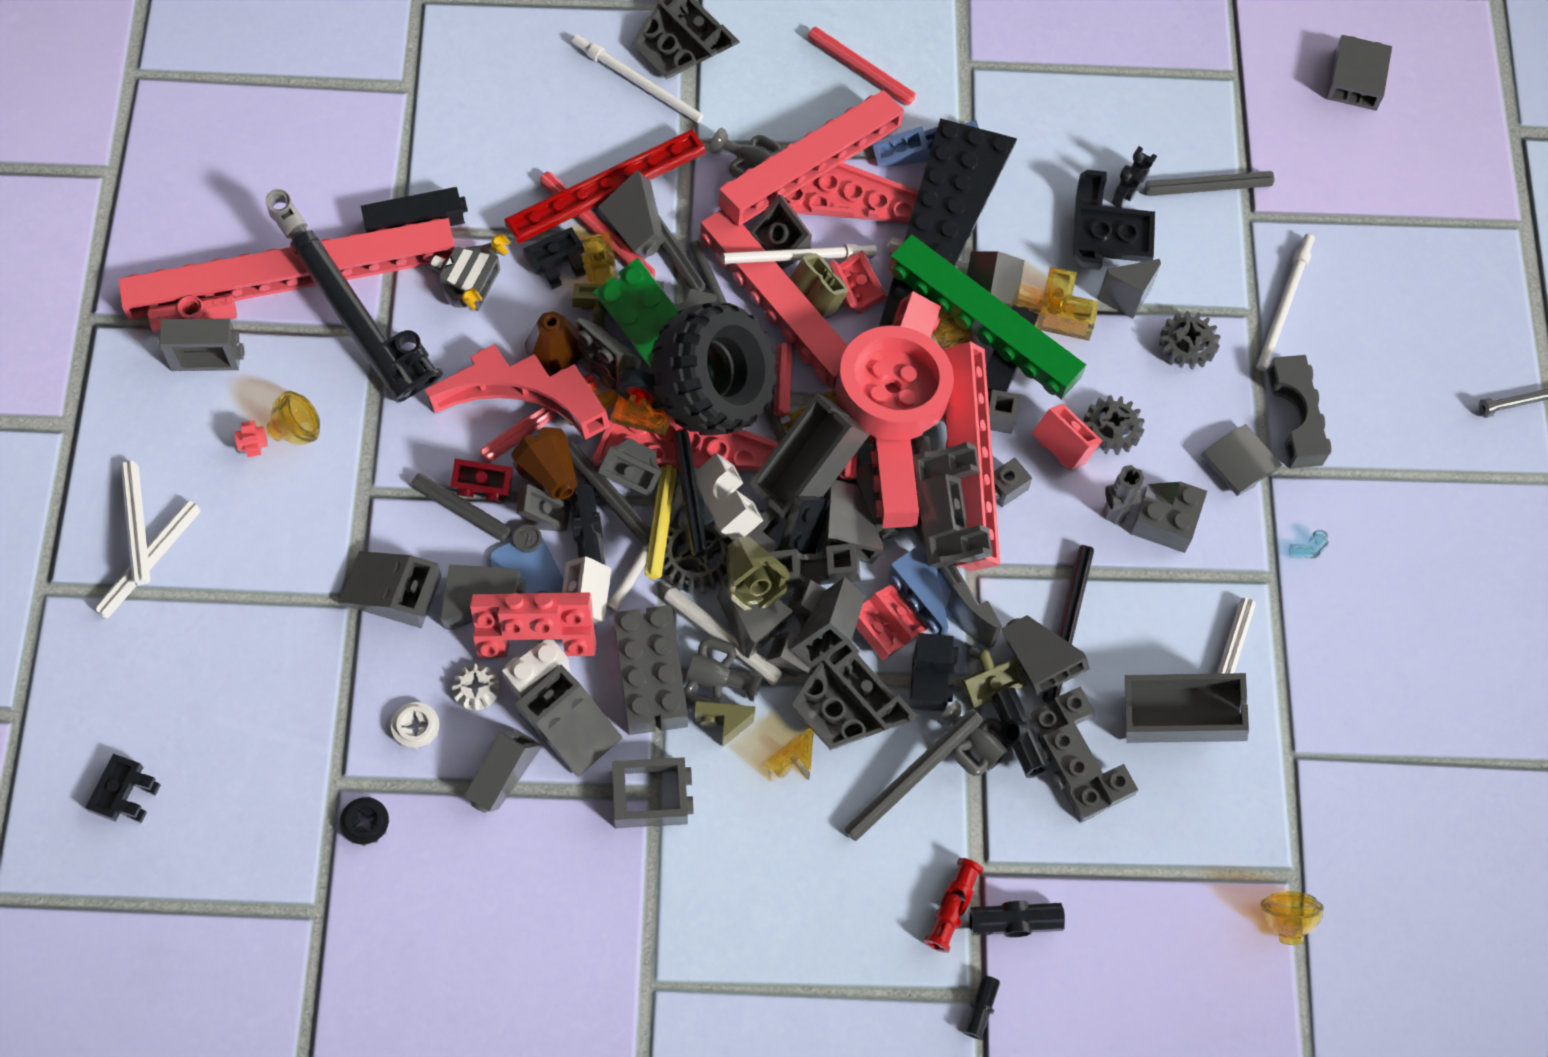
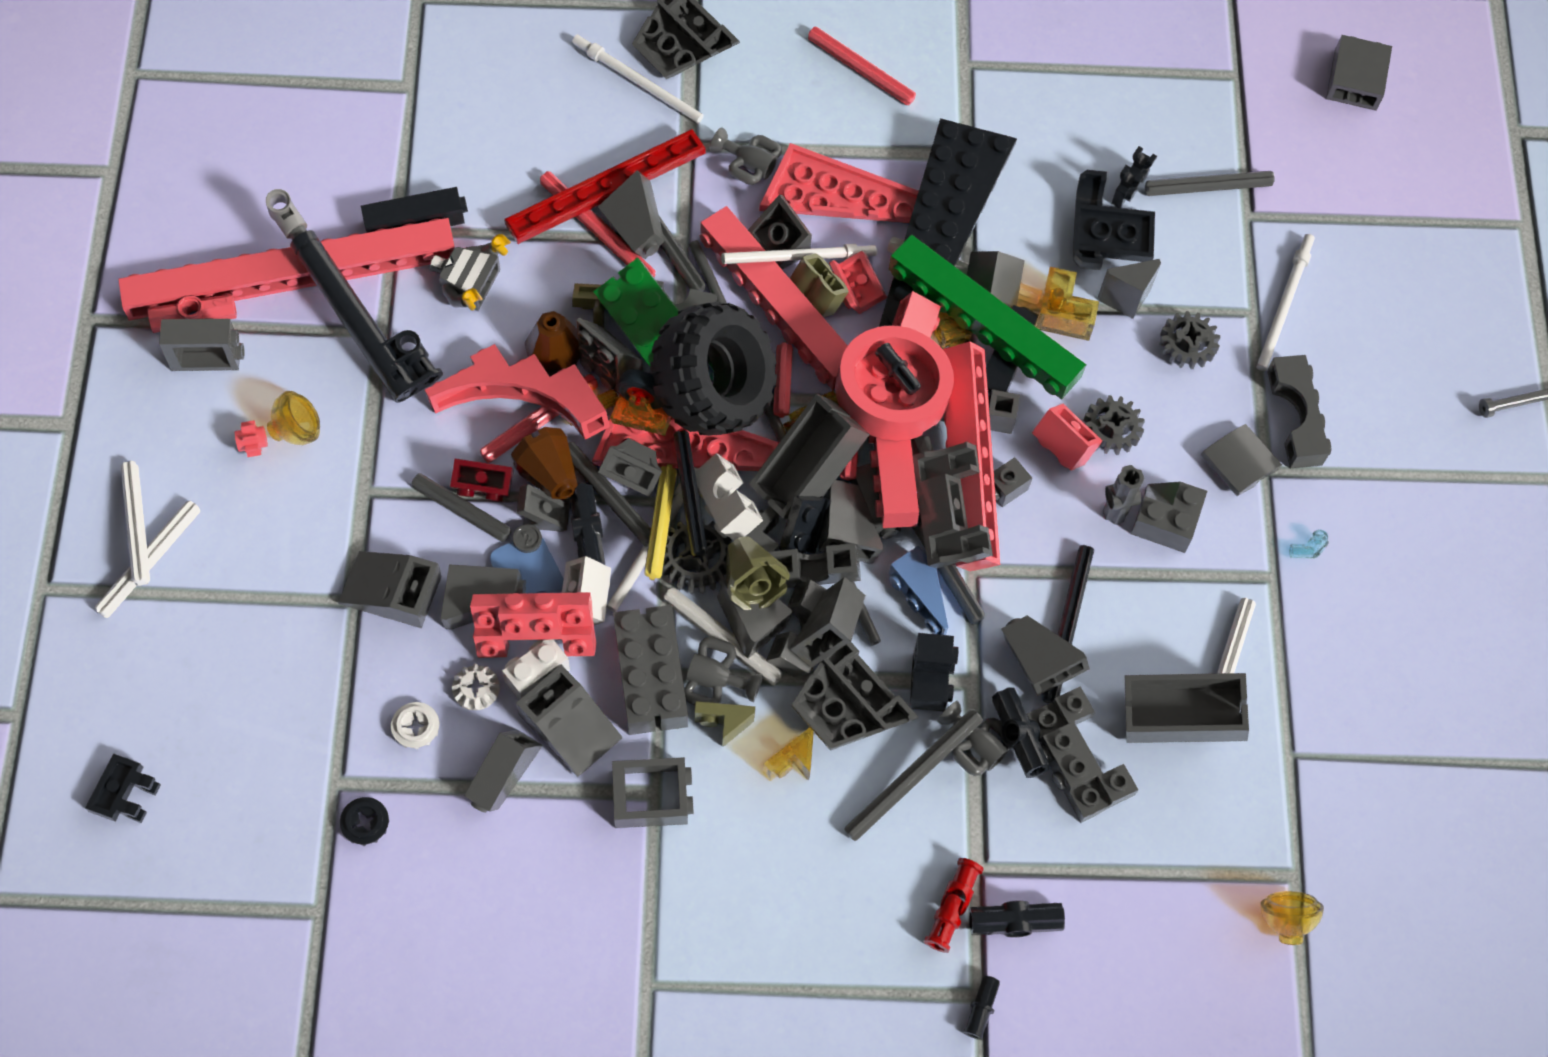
black plate [523,227,586,290] -> none
clear yellow slope [582,232,618,285] -> none
coral brick [718,90,904,226] -> none
coral slope [856,584,928,661] -> none
medium blue slope [872,120,979,167] -> none
dark grey slope [947,581,1002,649] -> none
olive plate [961,646,1027,708] -> none
none -> black axle [875,343,921,395]

